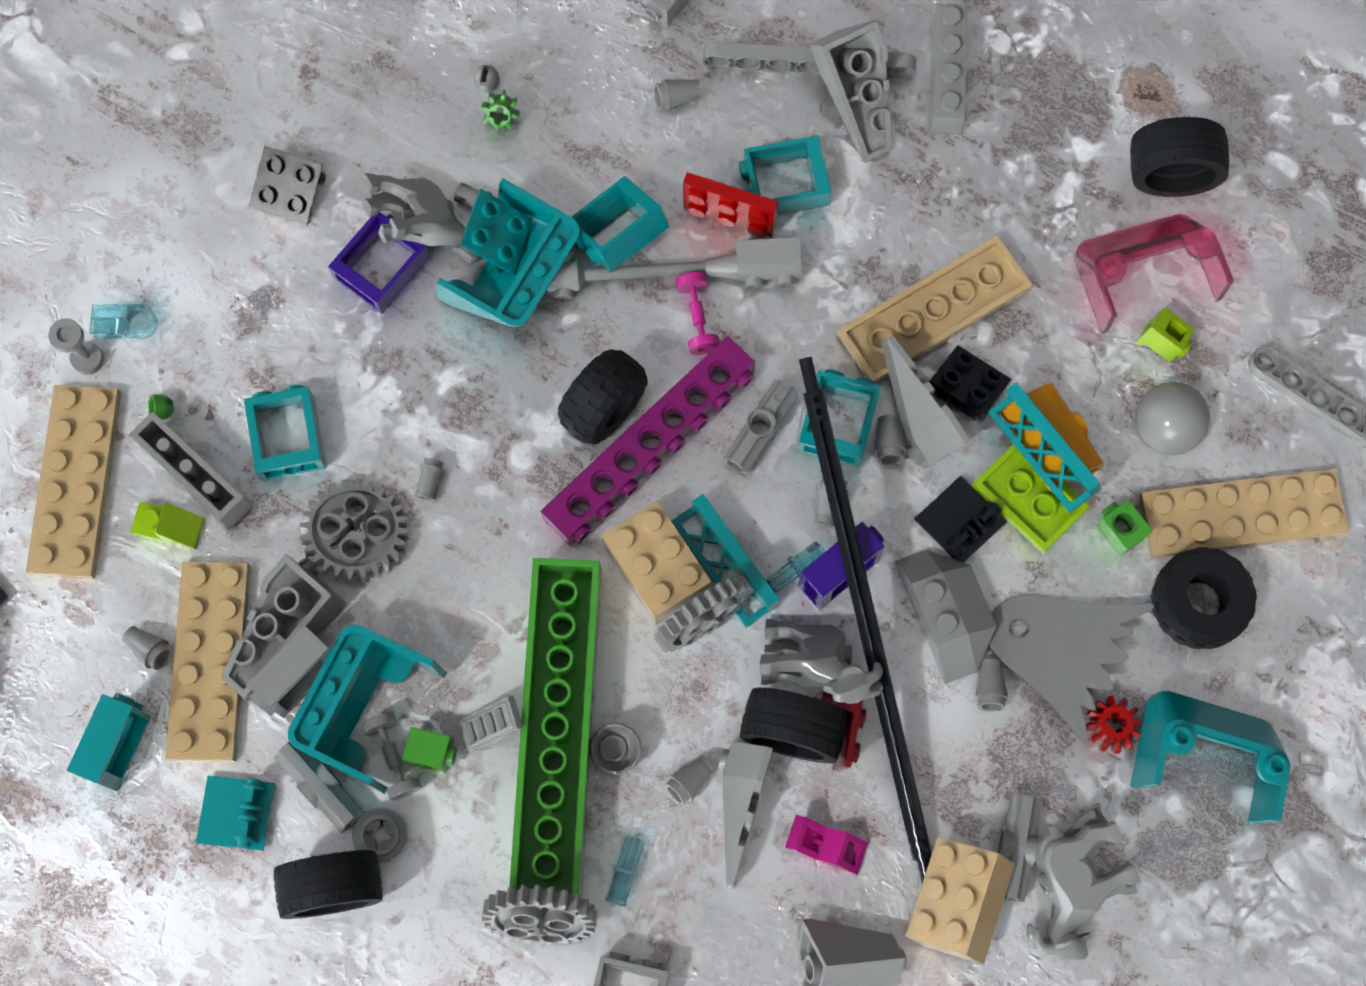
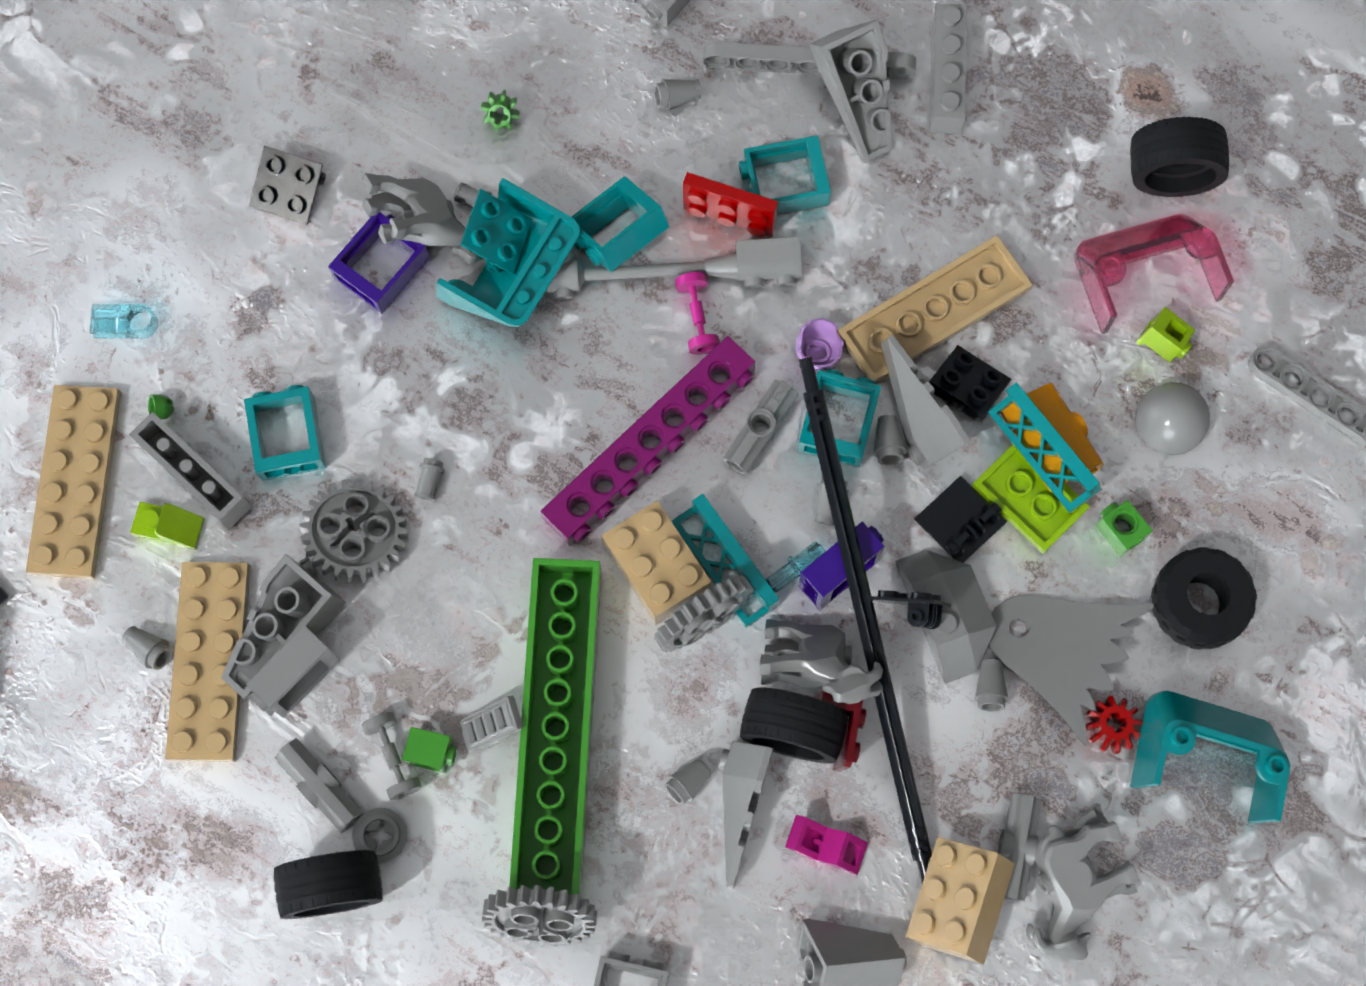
light grey wheel [48,318,104,375] -> none
teal window [66,692,151,791] -> none
teal hinge [196,775,275,851] -> none
teal windscreen [288,625,447,794] -> none
light grey hinge [474,64,500,92] -> none
black tyre [557,349,648,444] -> none
light grey hair [590,723,642,775] -> none
clear light blue axle [605,836,644,907] -> none
tan plate [1139,468,1349,558] -> none
none -> lavender hair [795,318,844,371]
none -> black hinge [866,590,951,629]

